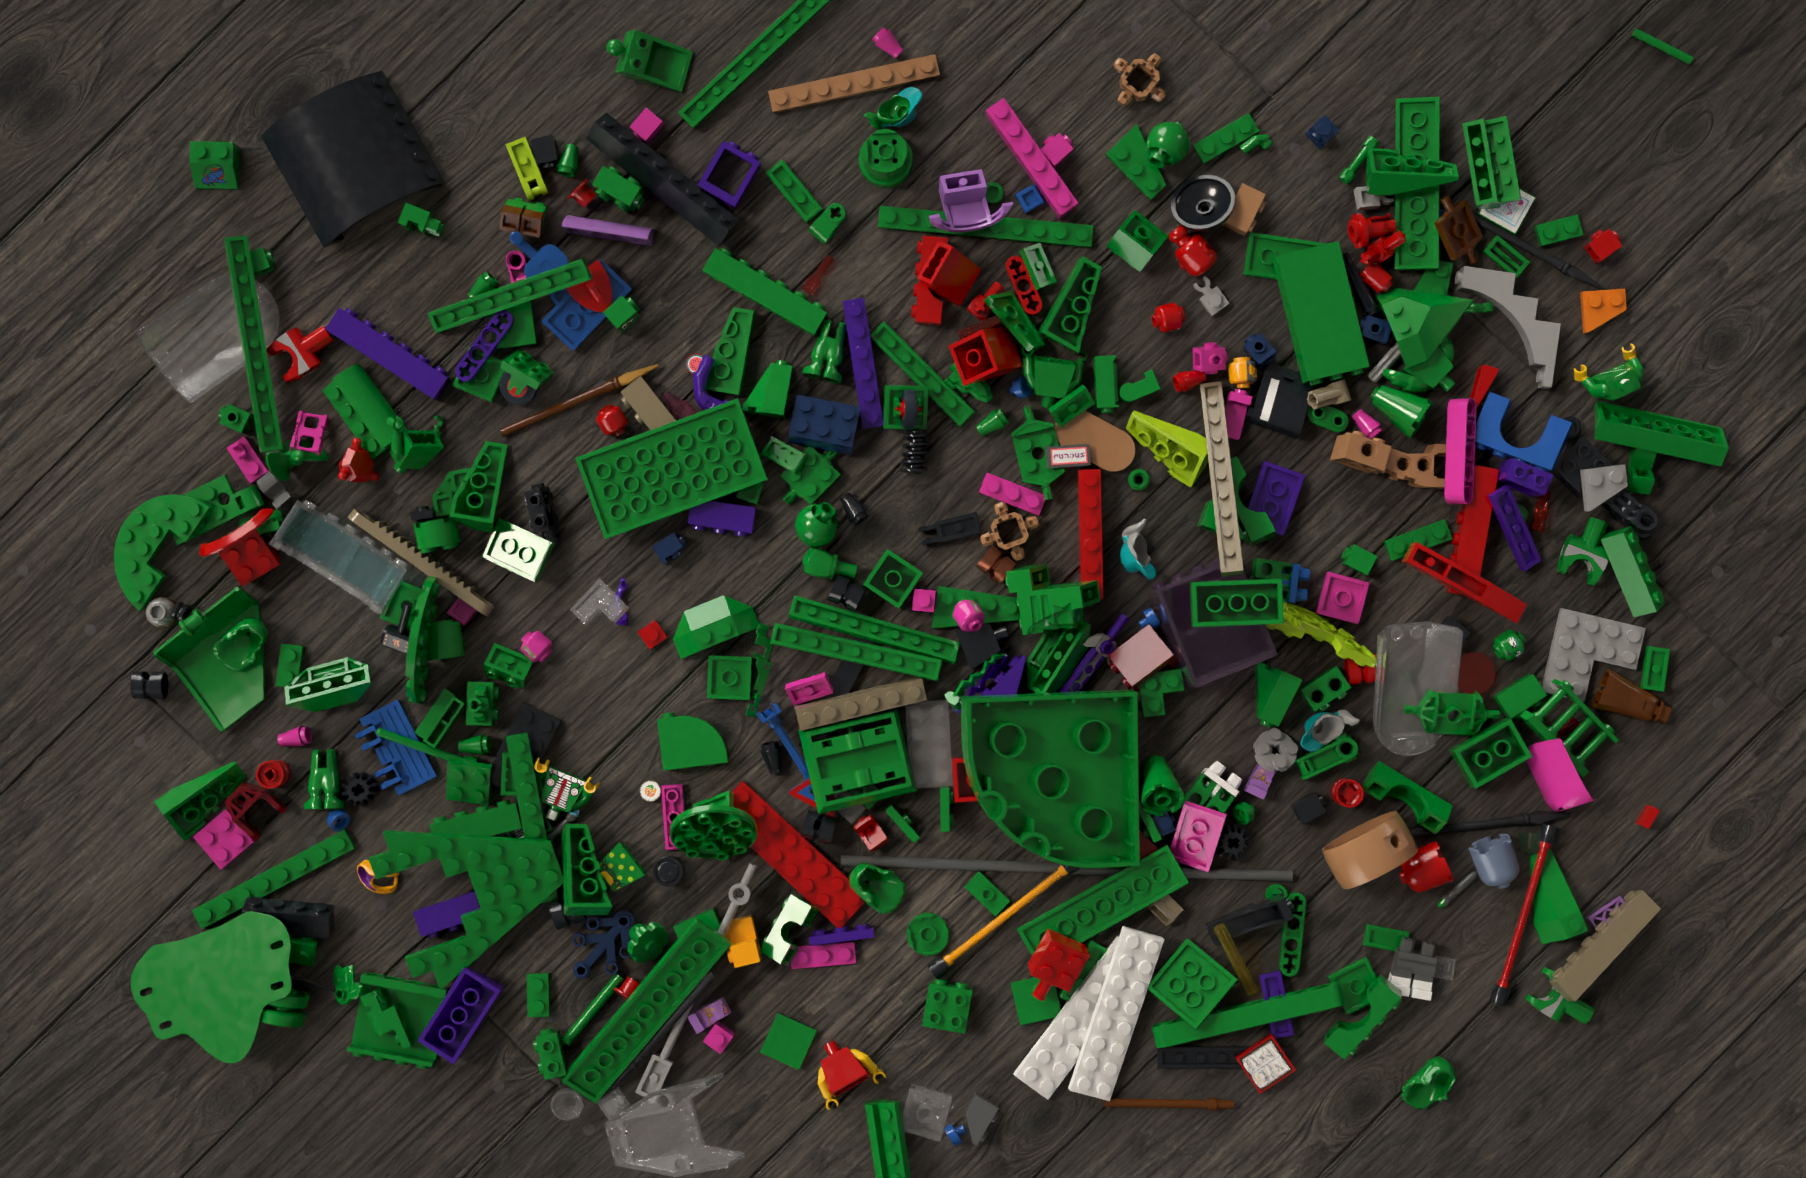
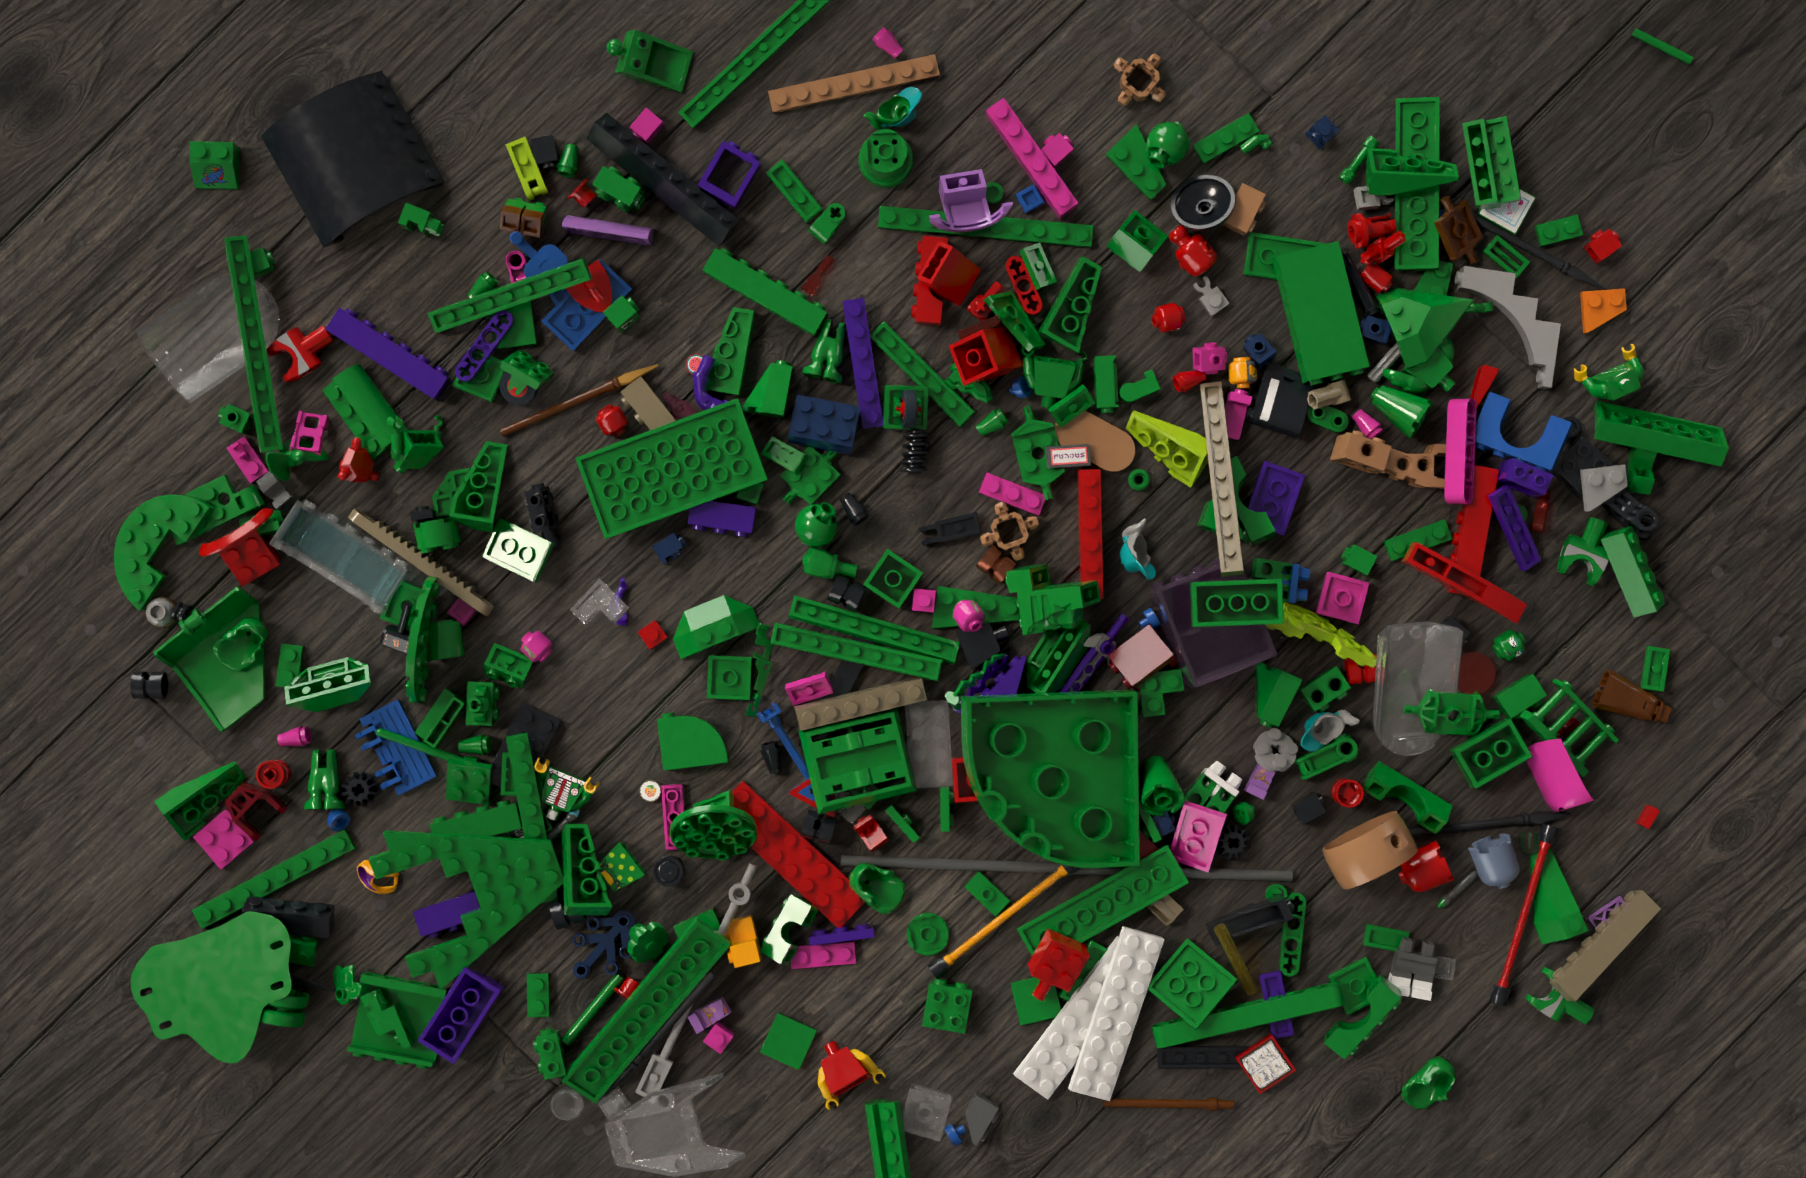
light grey plate [1542,608,1646,702] -> none

